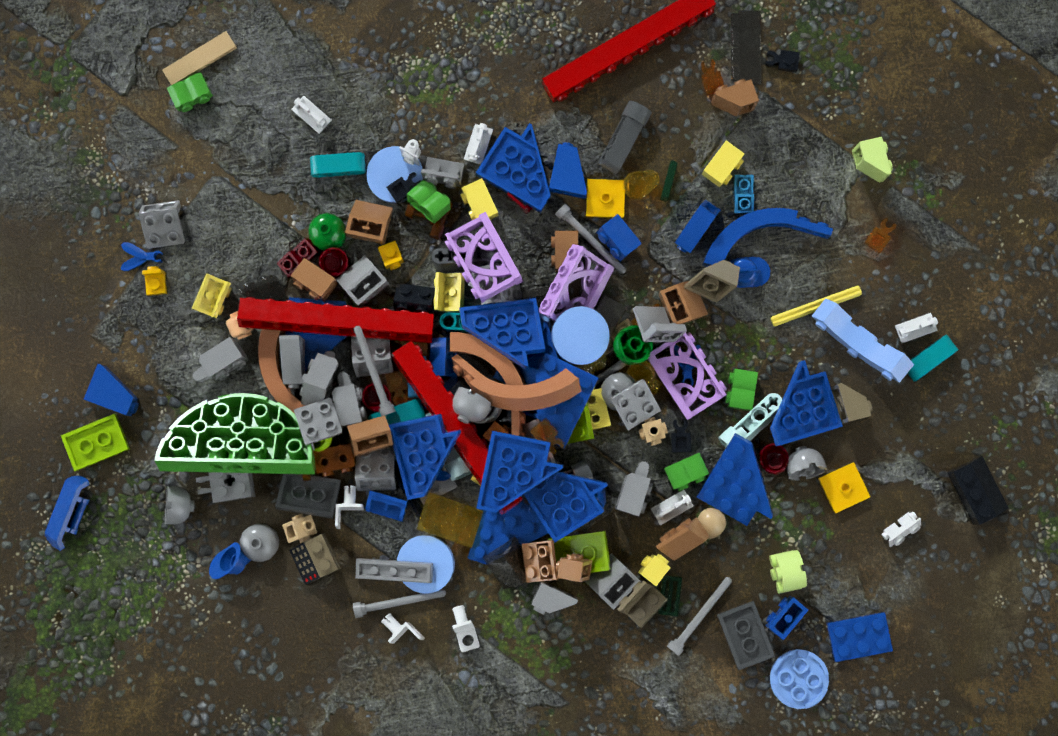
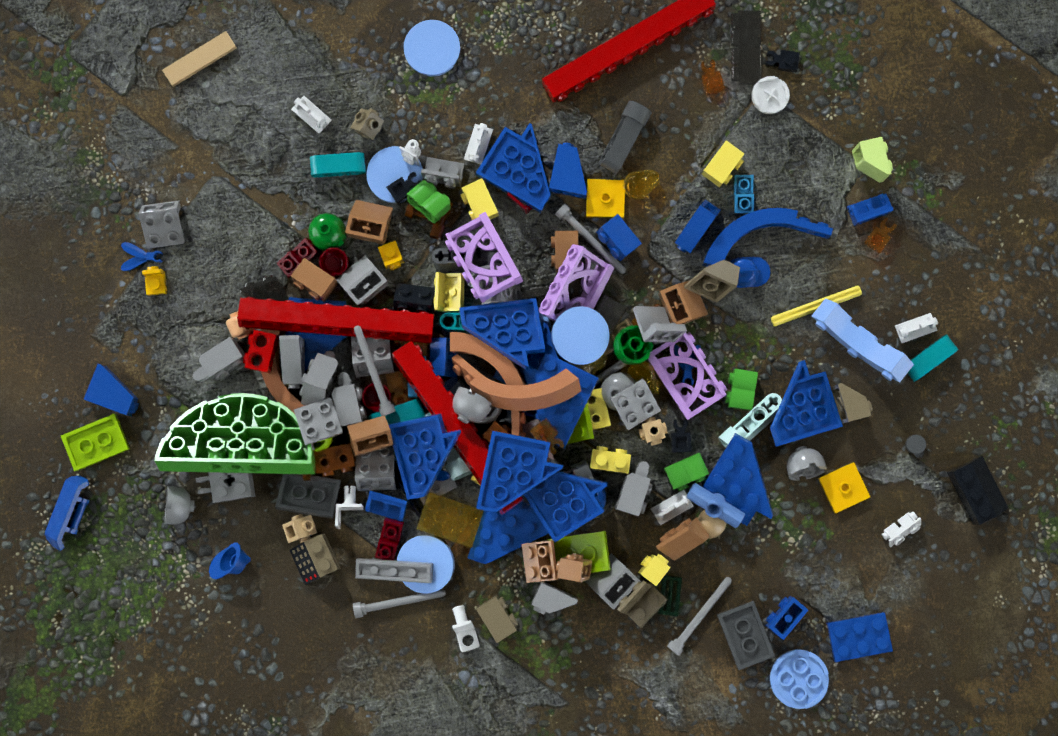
bright green brick [167,72,213,112] -> none
light yellow bracket [192,273,232,318] -> none
light grey cylinder [240,524,279,562] -> none
white bracket [381,613,425,644] -> none
clear smoke slope [483,537,526,589] -> none
clear green tile [660,160,678,202] -> none
medium nougat slope [711,79,759,116] -> none
dark red hair [760,443,789,475] -> none
yellowish green brick [769,550,807,594] -> none
none -> red brick [243,330,279,374]
none -> dark tan brick [350,108,384,140]
none -> dark red slope [375,517,404,560]
none -> light blue tile [404,20,460,77]
none -> dark tan brick [476,595,518,643]
none -> light yellow brick [589,446,631,474]
none -> medium blue piece [686,483,745,528]
none -> white tile [752,76,790,114]
none -> blue hinge [847,194,893,226]
none -> dark grey tile [905,435,926,454]

